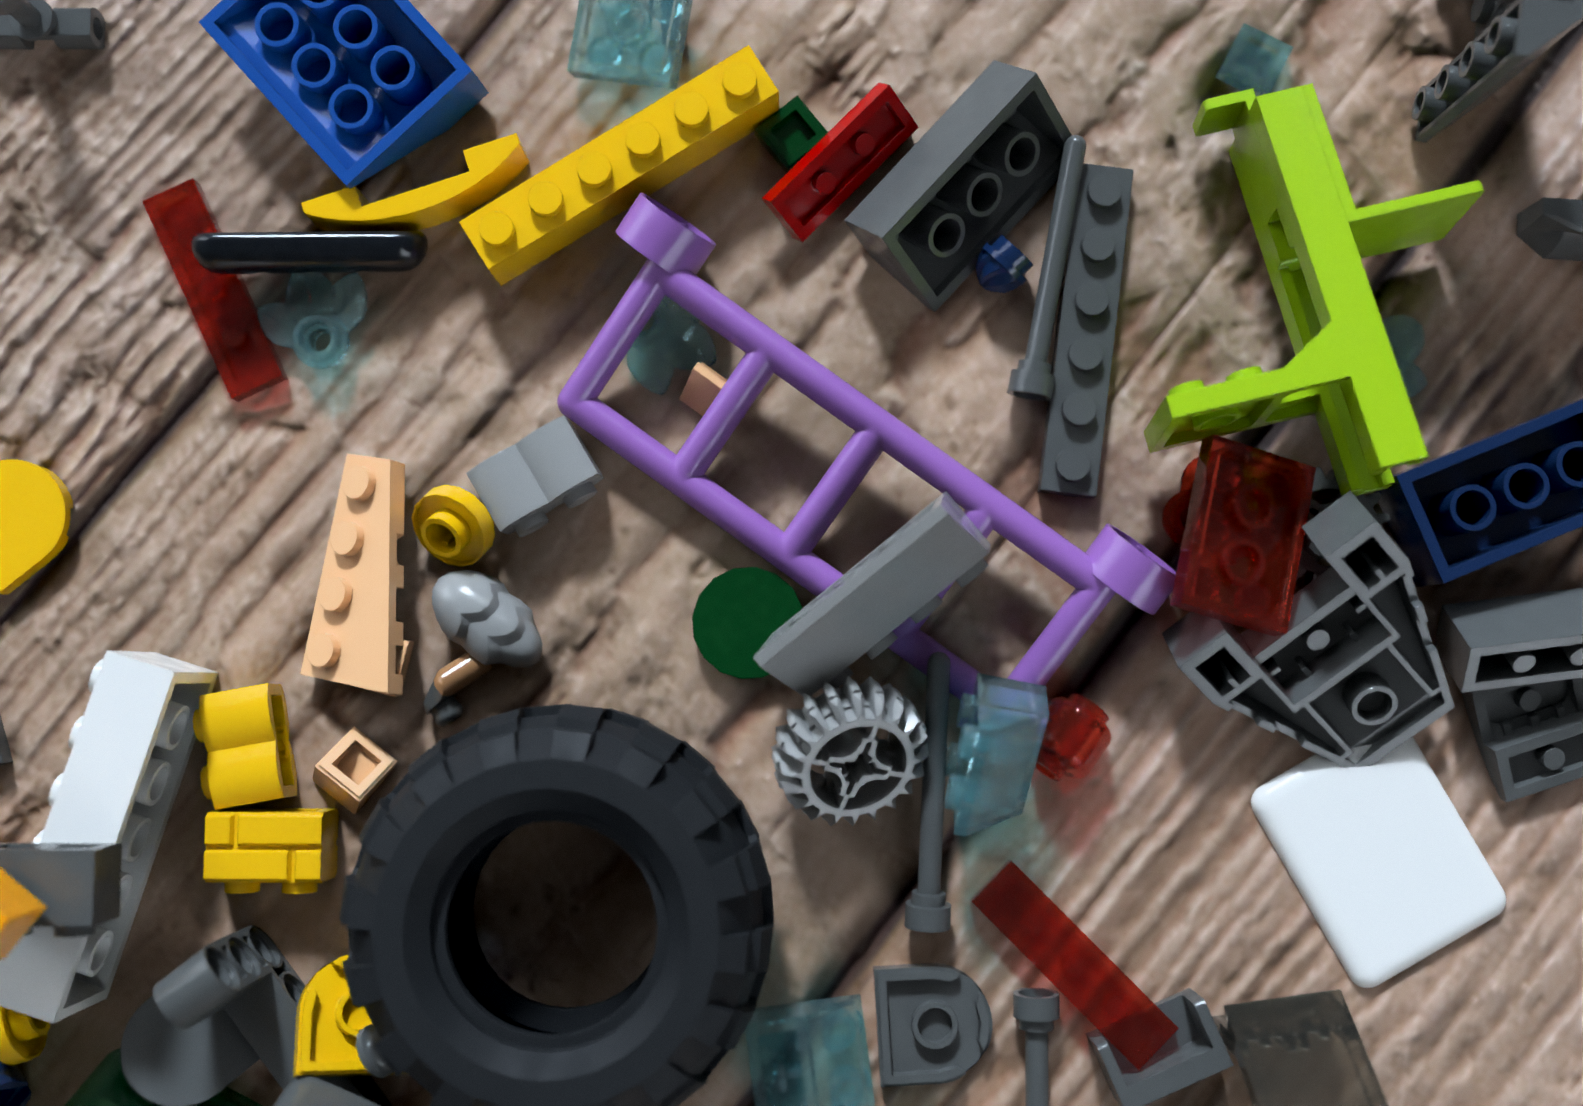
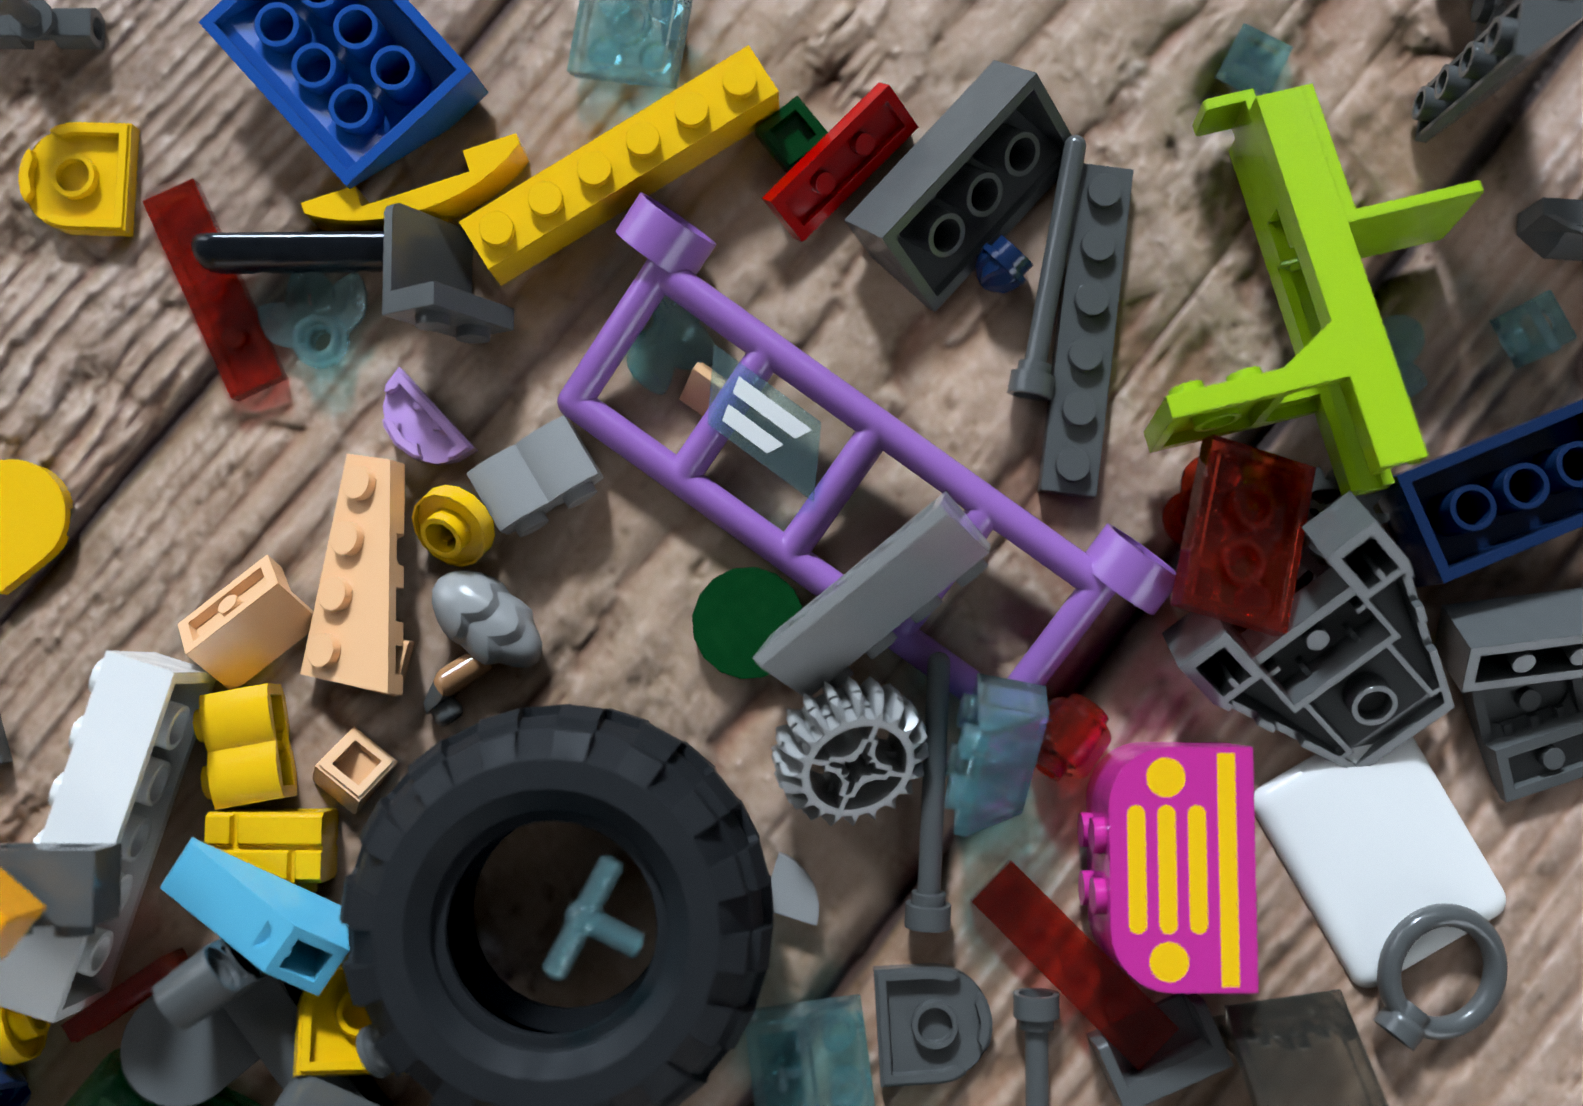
none -> yellow tile [18,122,140,237]
none -> clear red tile [60,947,189,1043]
none -> medium azure slope [160,837,350,996]
none -> light nougat panel [178,554,313,690]
none -> dark grey bracket [382,203,514,344]
none -> lavender plate [383,367,478,465]
none -> clear light blue piece [543,856,645,980]
none -> clear light blue sticker [707,344,821,502]
none -> light grey tile [771,852,819,926]
none -> dark pink brick [1077,742,1259,993]
none -> dark grey piece [1373,903,1508,1051]
none -> clear light blue bracket [1489,290,1577,369]

